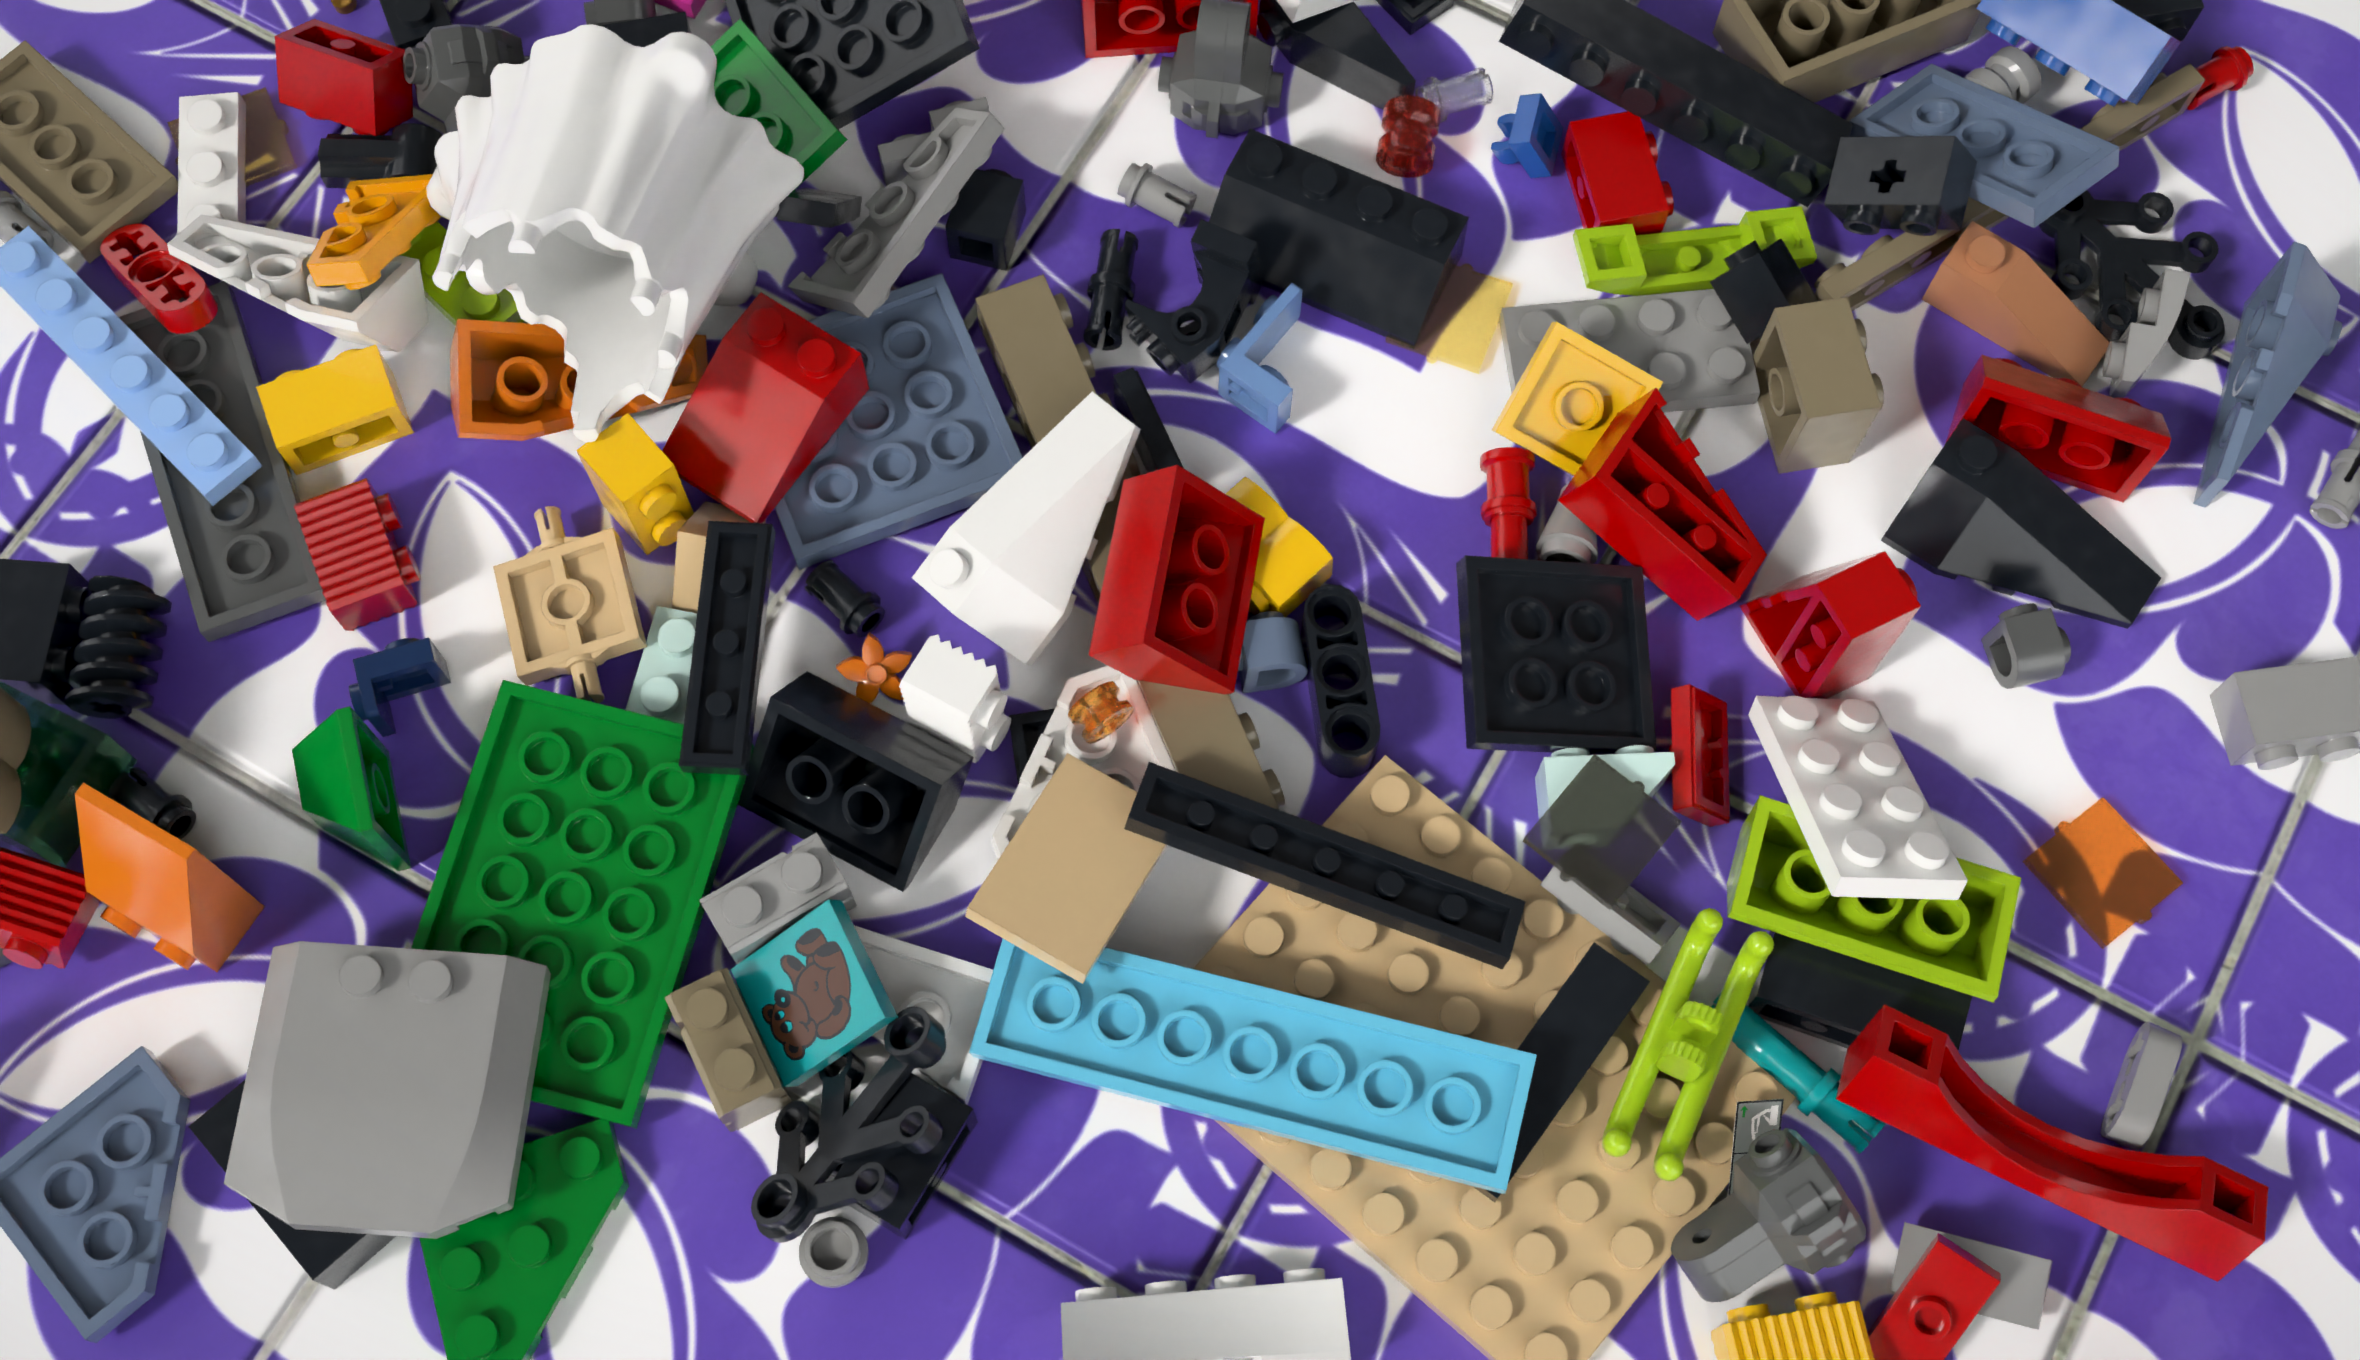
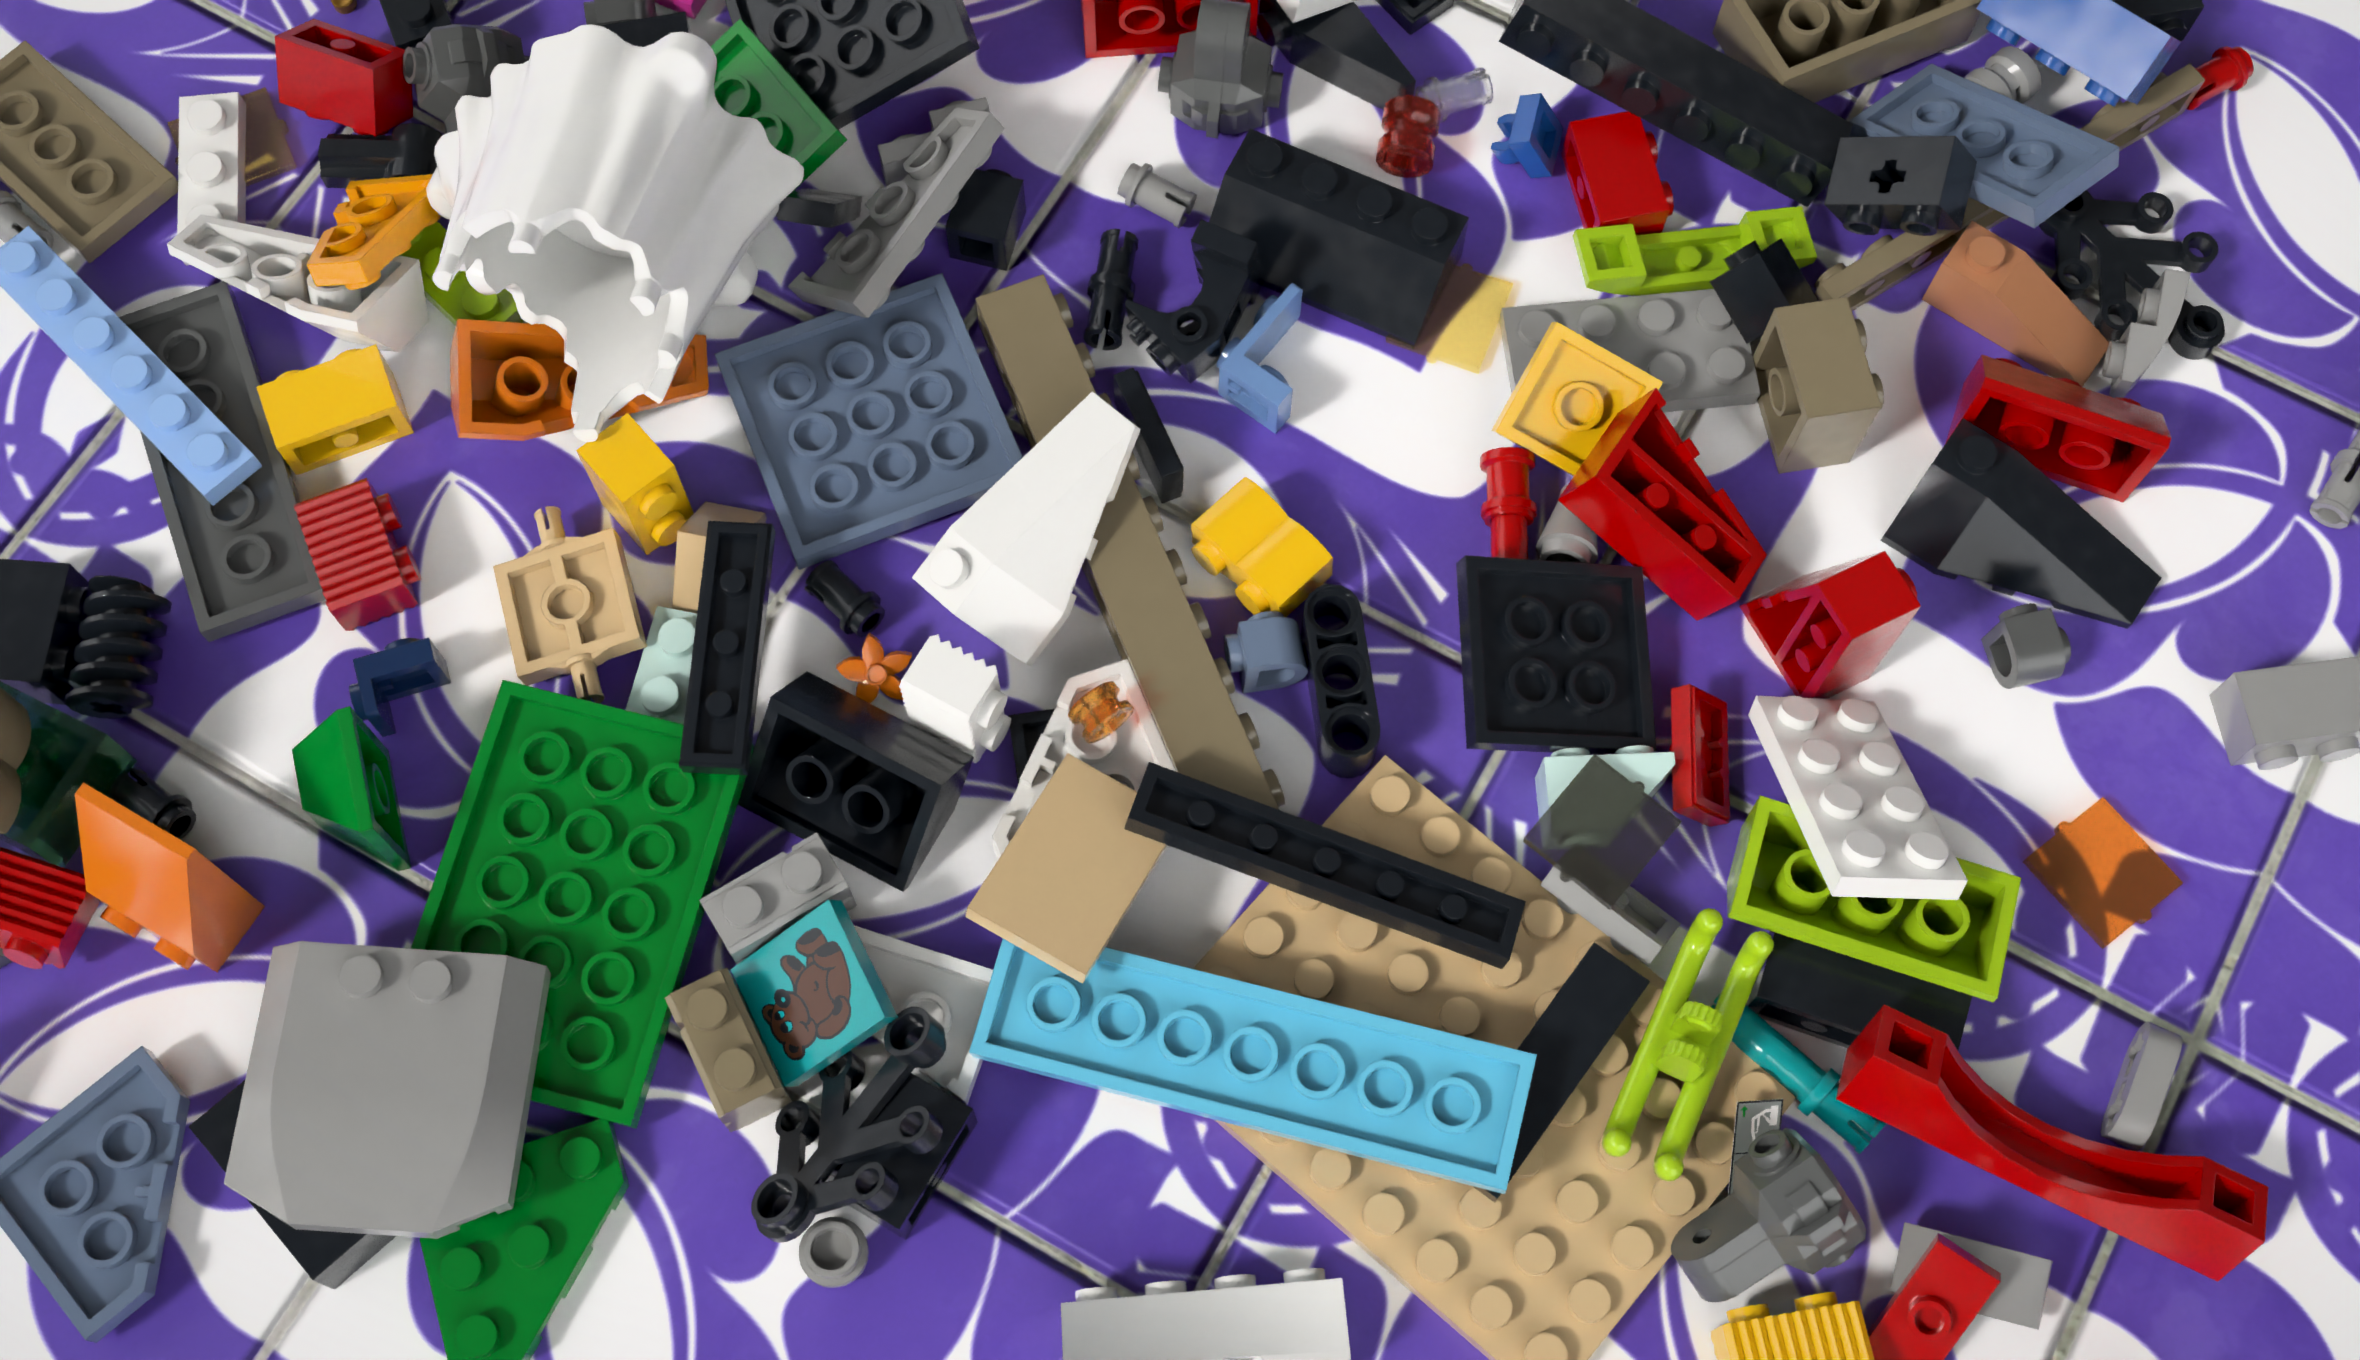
red beam [100,224,218,334] -> none
red slope [662,292,870,523] -> none
red slope [1089,465,1265,695] -> none
sand blue wedge [2193,242,2342,508] -> none

